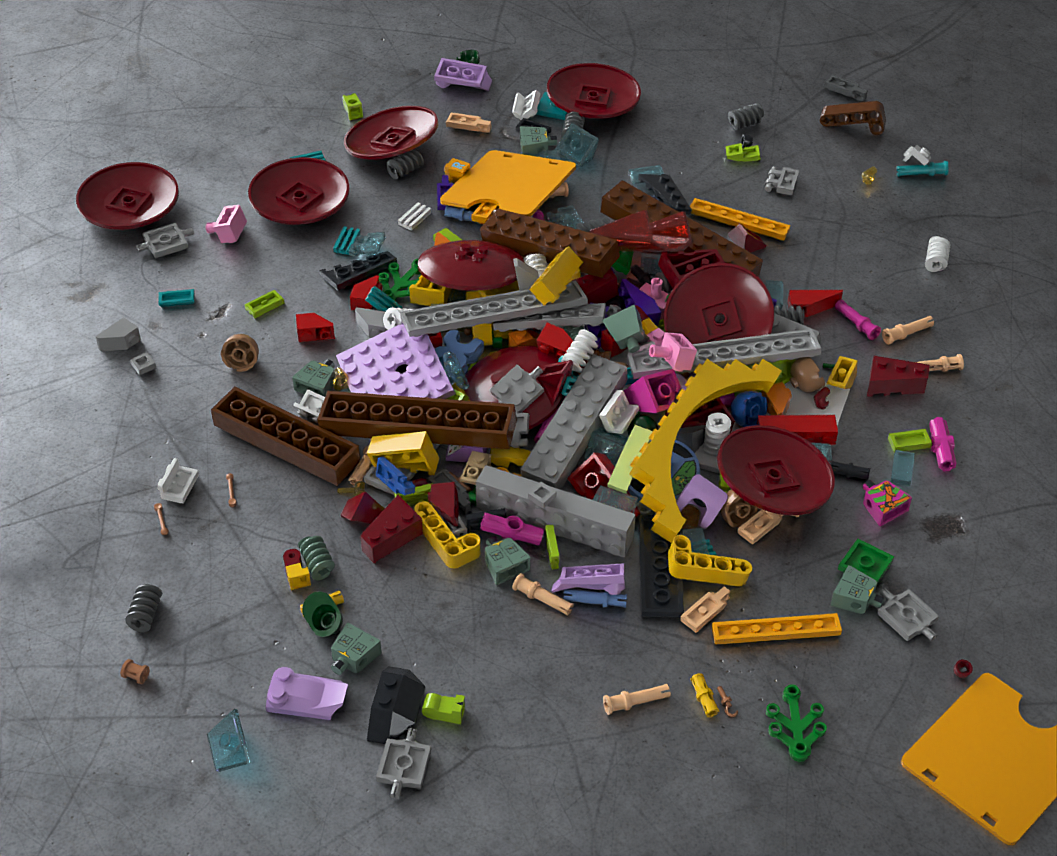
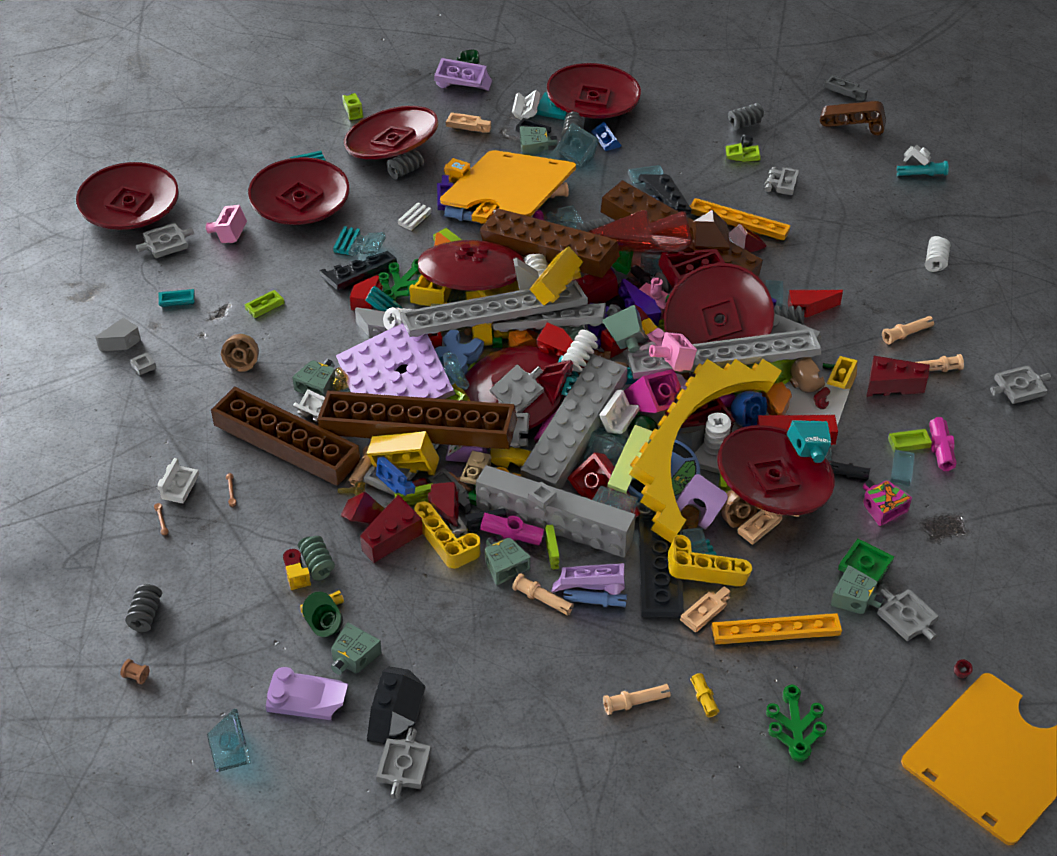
red slope [296,313,335,342] -> none
lime leg [421,693,465,725] -> none
nougat hand [717,686,738,717] -> none
dark pink pin [835,300,881,340] -> none
clear yellow arm [861,166,877,185] -> none
none -> blue slope [591,122,622,151]
none -> reddish brown slope [692,210,730,250]
none -> teal torso [787,420,831,463]
none -> light grey plate [991,365,1051,404]

